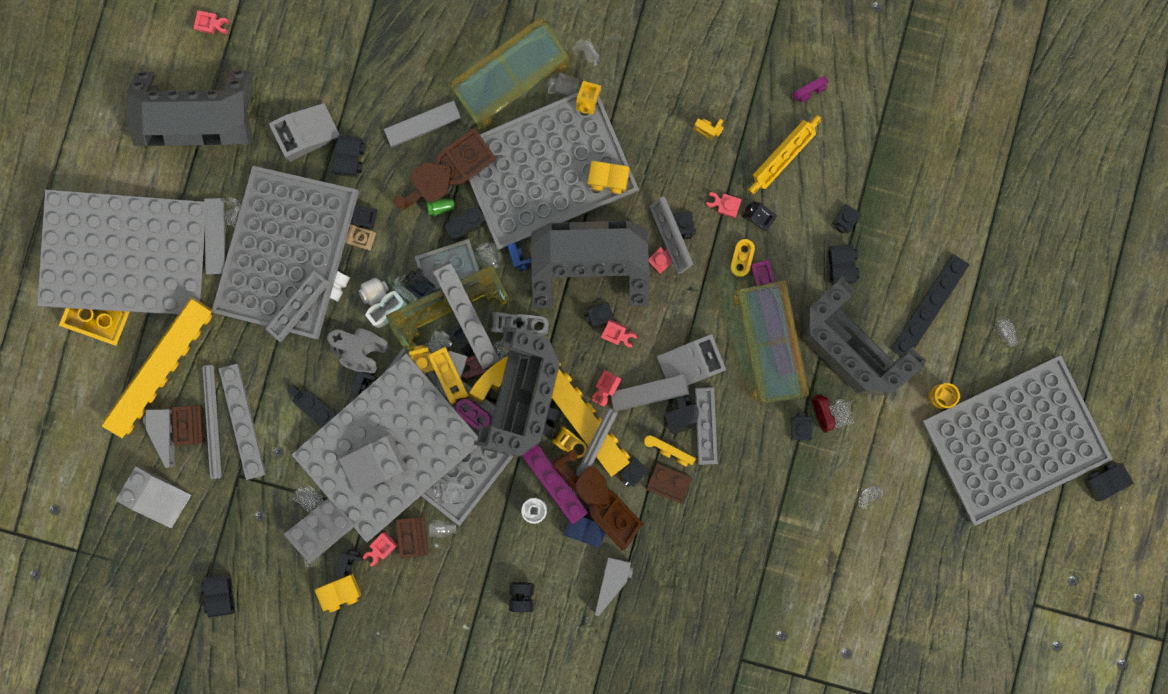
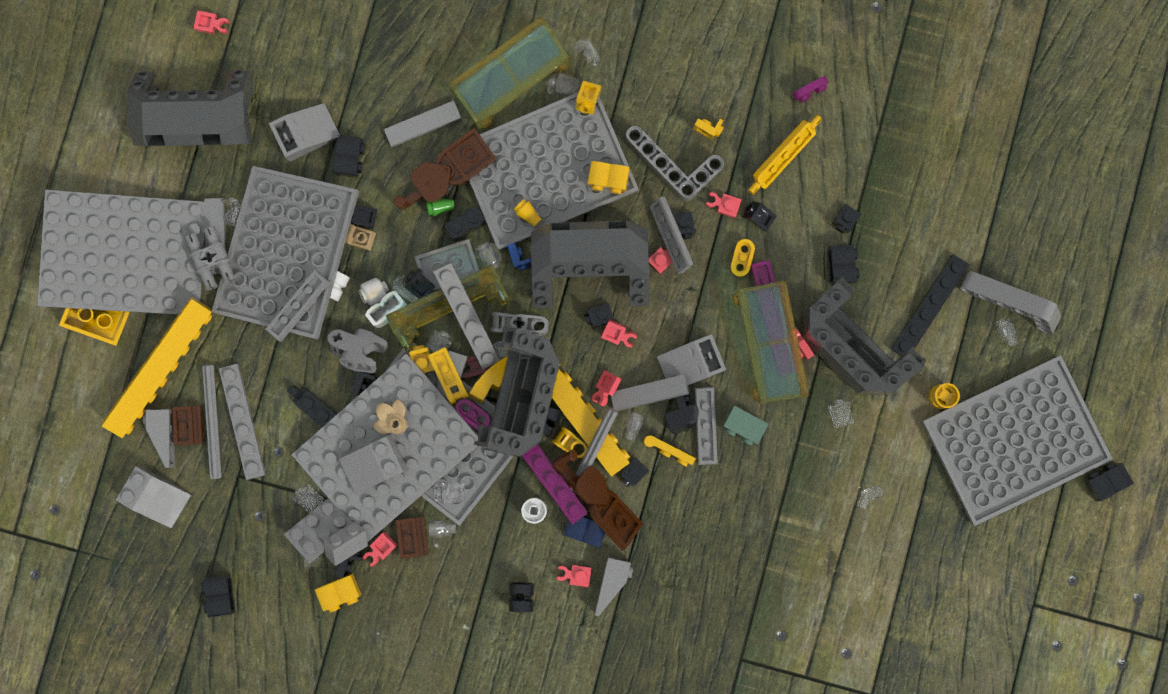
black bracket [449,325,474,356] -> none
reddish brown plate [646,463,692,504] -> none
black bracket [791,413,813,440] -> none
dark red plate [812,394,836,433] -> none
none -> light grey pin [185,226,236,291]
none -> light grey brick [323,521,368,566]
none -> tan plate [373,399,407,434]
none -> yellow cone [513,199,542,227]
none -> coral plate [557,564,592,587]
none -> clear cone [624,411,645,441]
none -> light grey beam [626,126,724,201]
none -> sand green brick [722,406,769,446]
none -> coral plate [789,328,814,360]
none -> light grey beam [960,271,1061,335]

